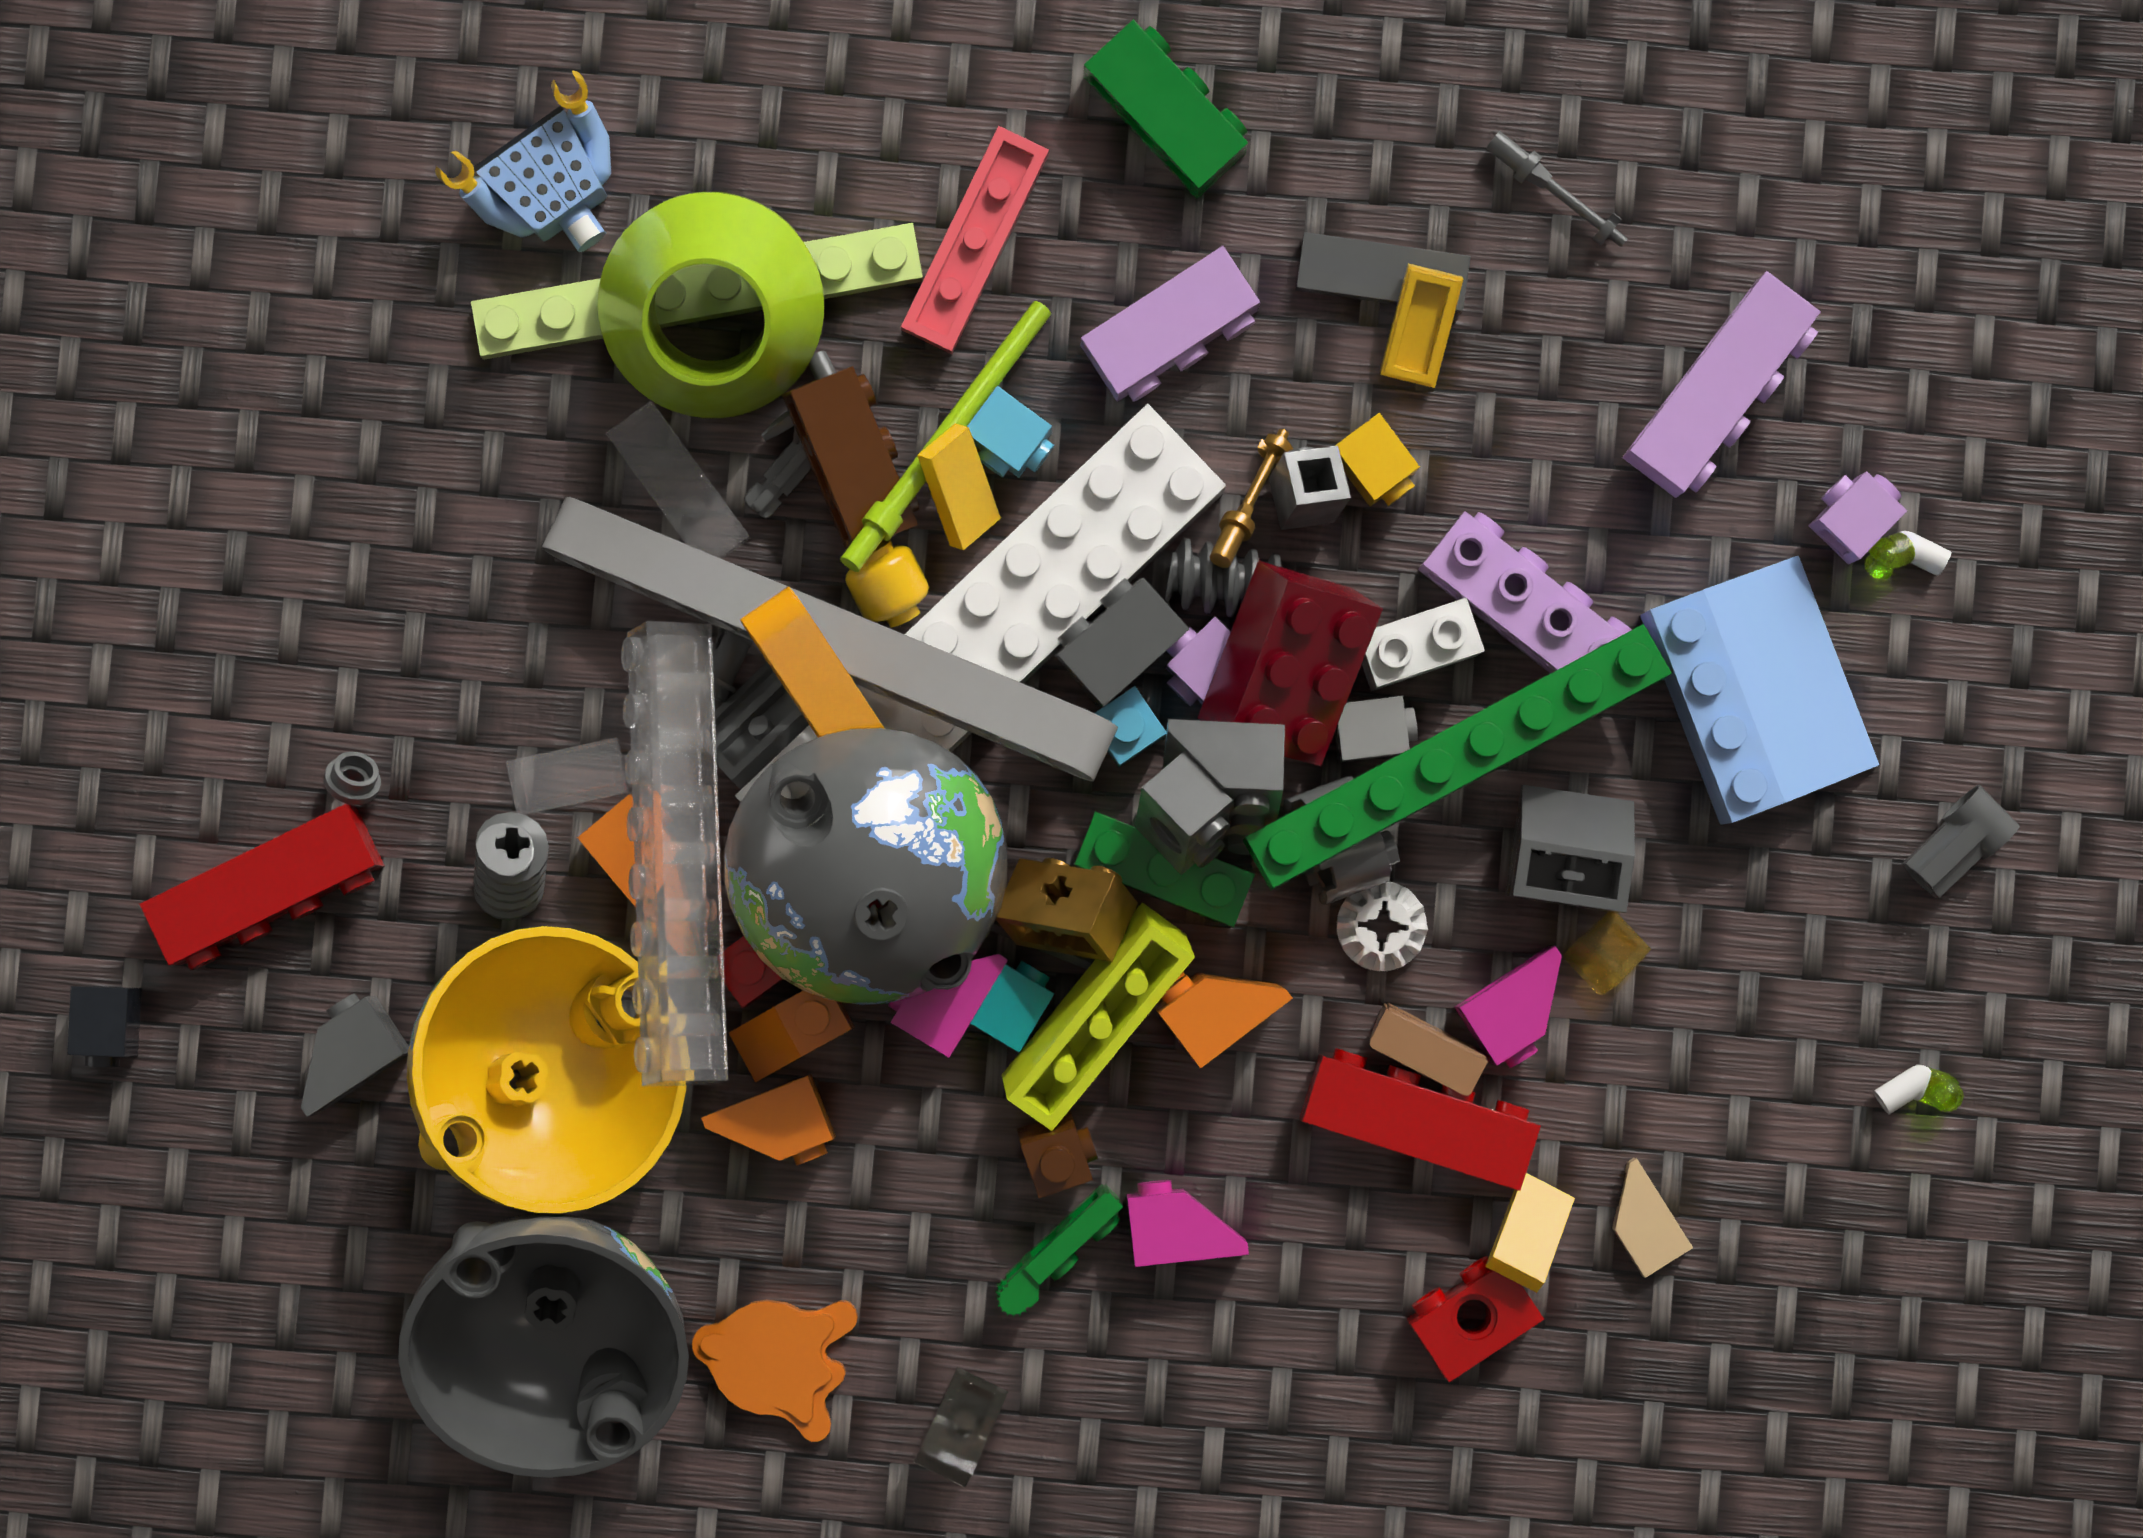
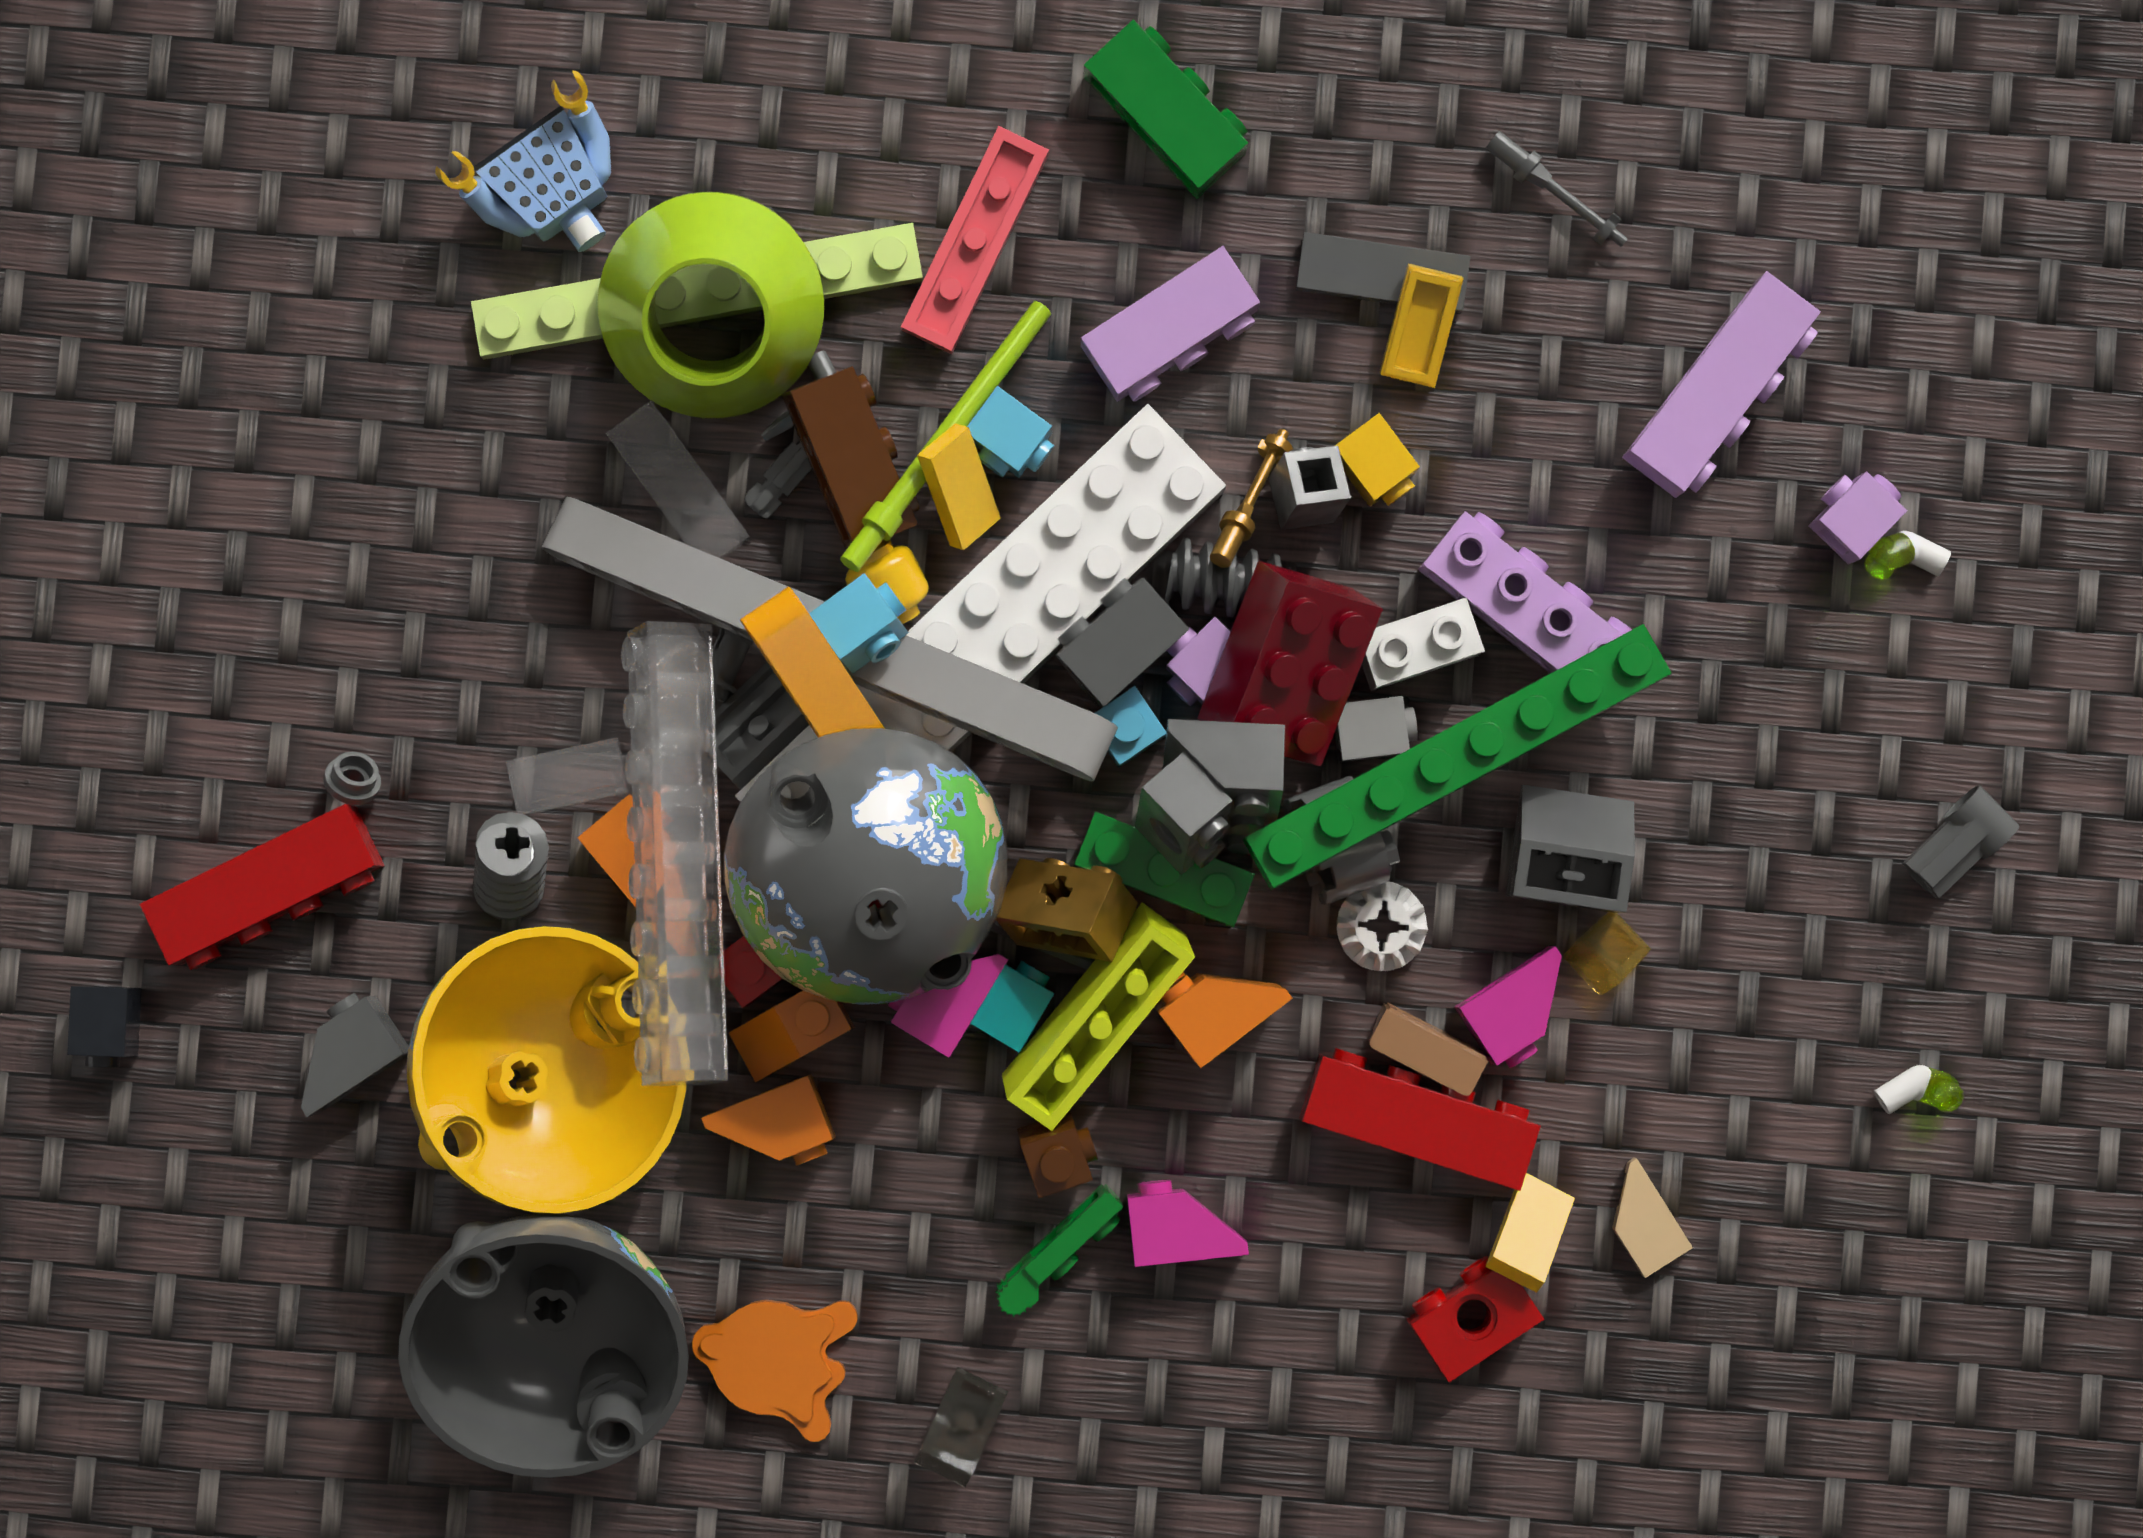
light blue slope [1640,555,1879,825] -> none
none -> medium azure brick [809,573,909,674]

